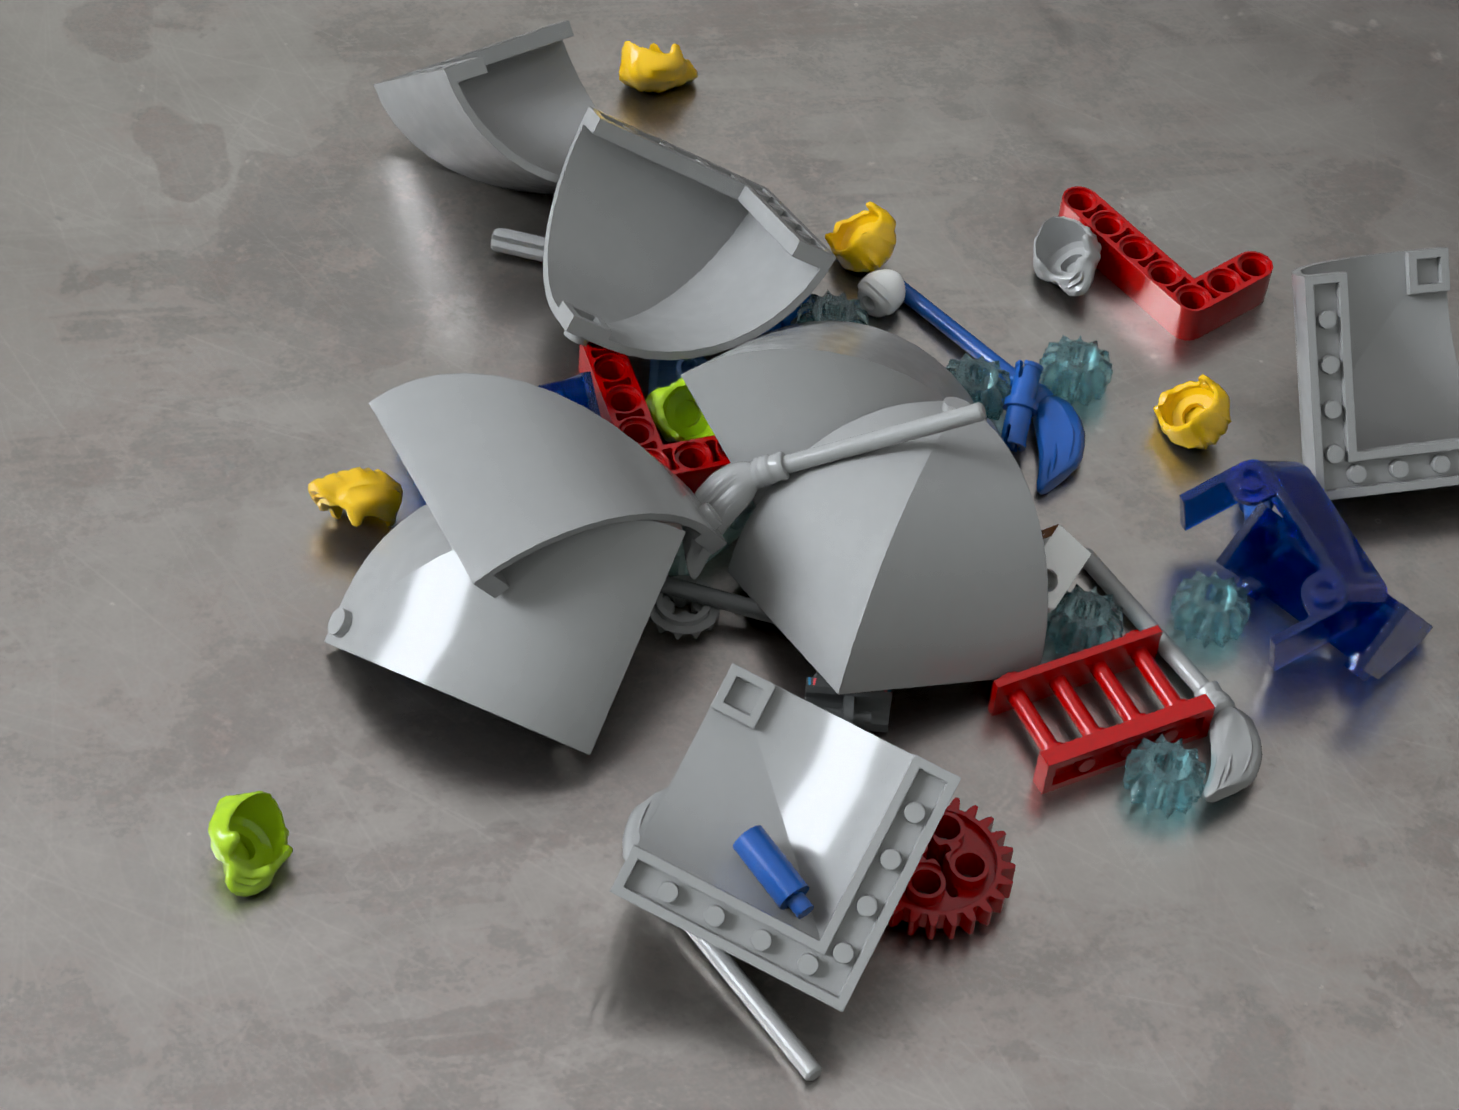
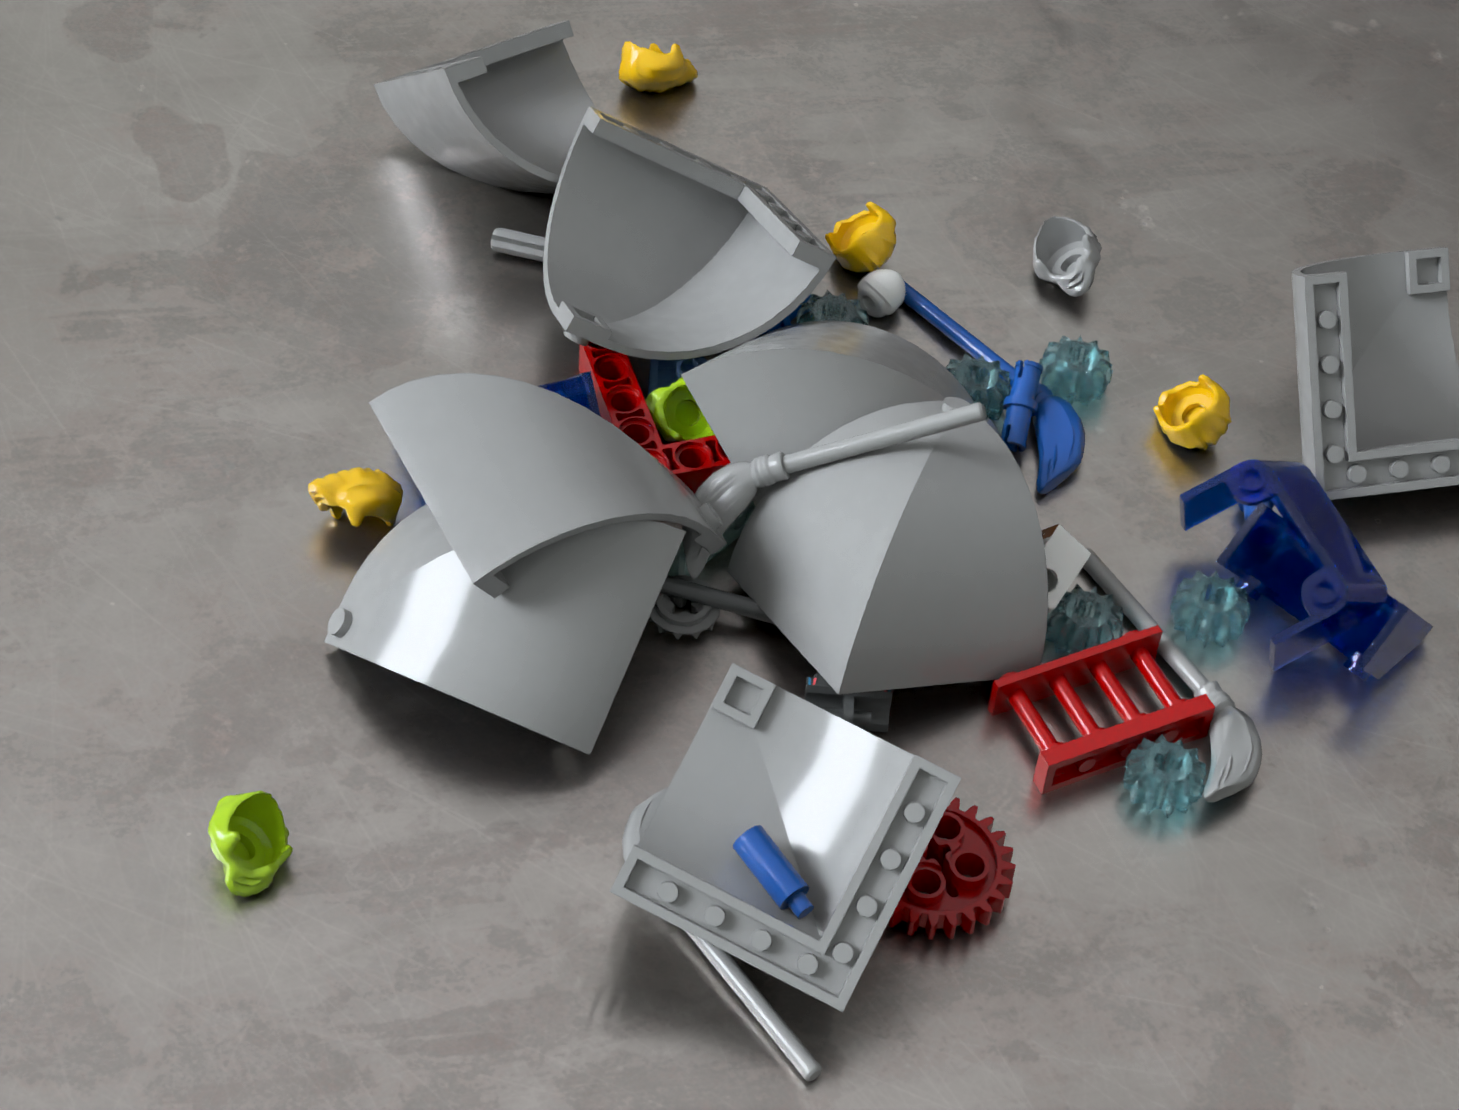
red beam [1058,186,1273,341] -> none

